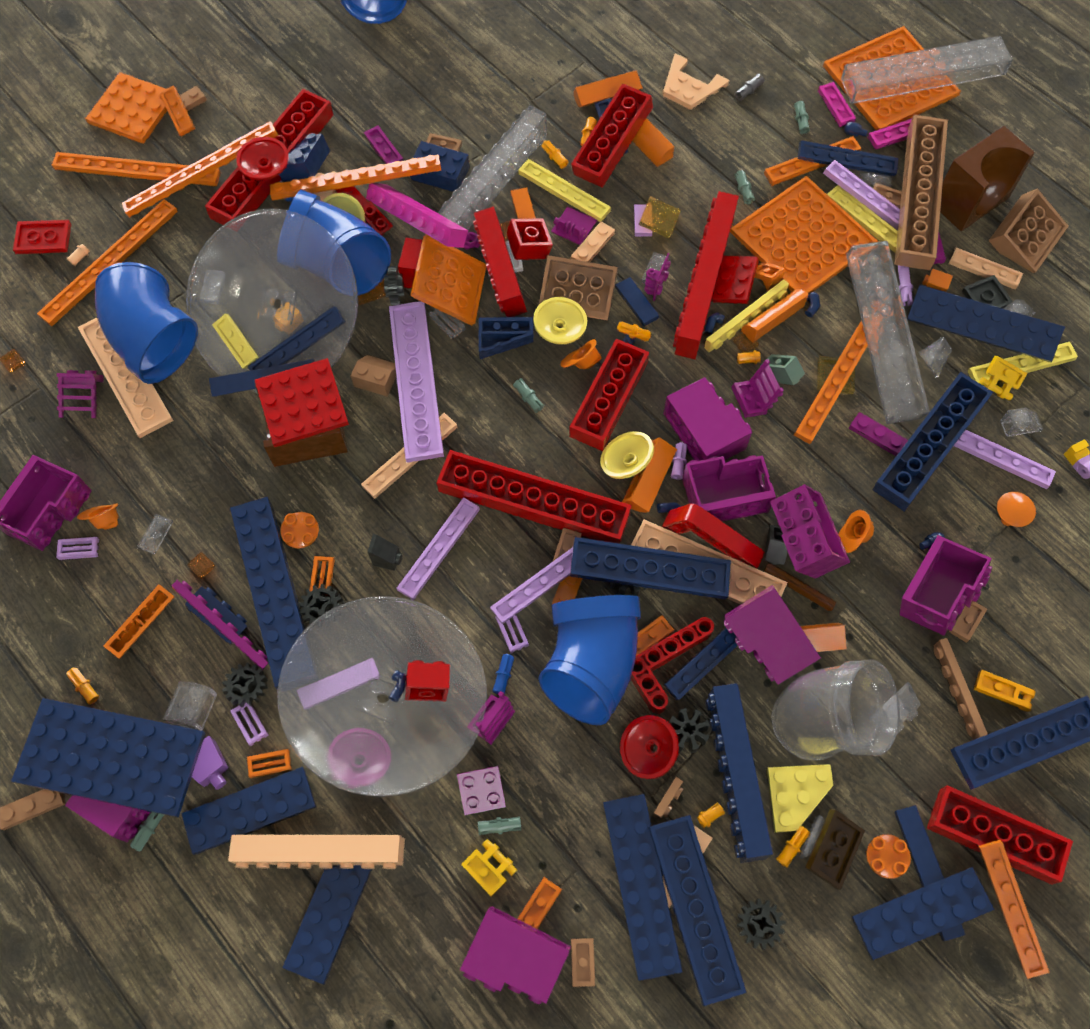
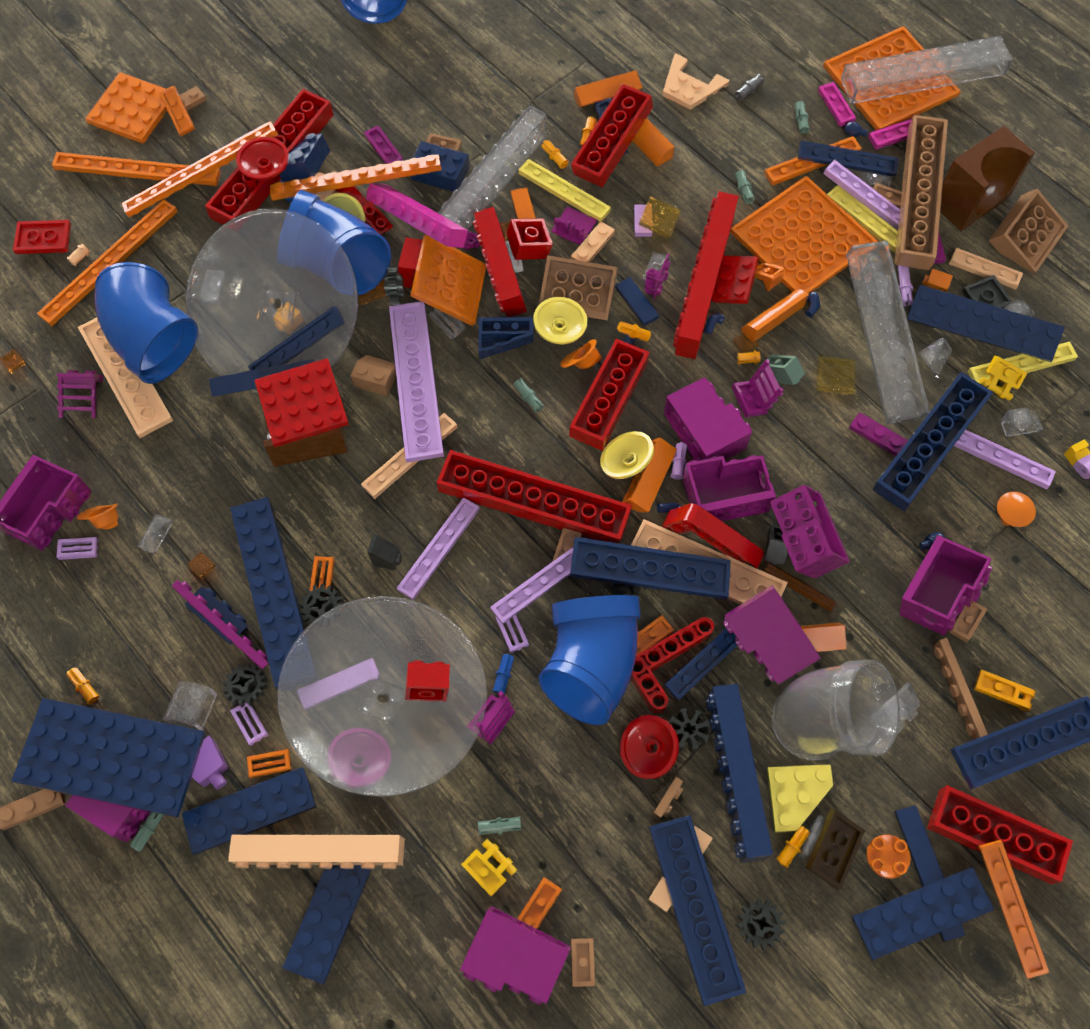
orange brick [104,584,175,659] -> none
light yellow plate [212,314,259,369] -> none
orange dish [280,512,319,549] -> none
dark blue arm [389,670,406,702] -> none
hinge [457,766,506,815] -> none
orange plate [552,575,583,604] -> none
dark blue plate [603,794,682,981] -> none
light orange pin [697,802,725,828] -> none
light yellow plate [704,280,789,353] -> none
orange plate [794,299,889,444] -> none
orange piece [838,510,874,553] -> none

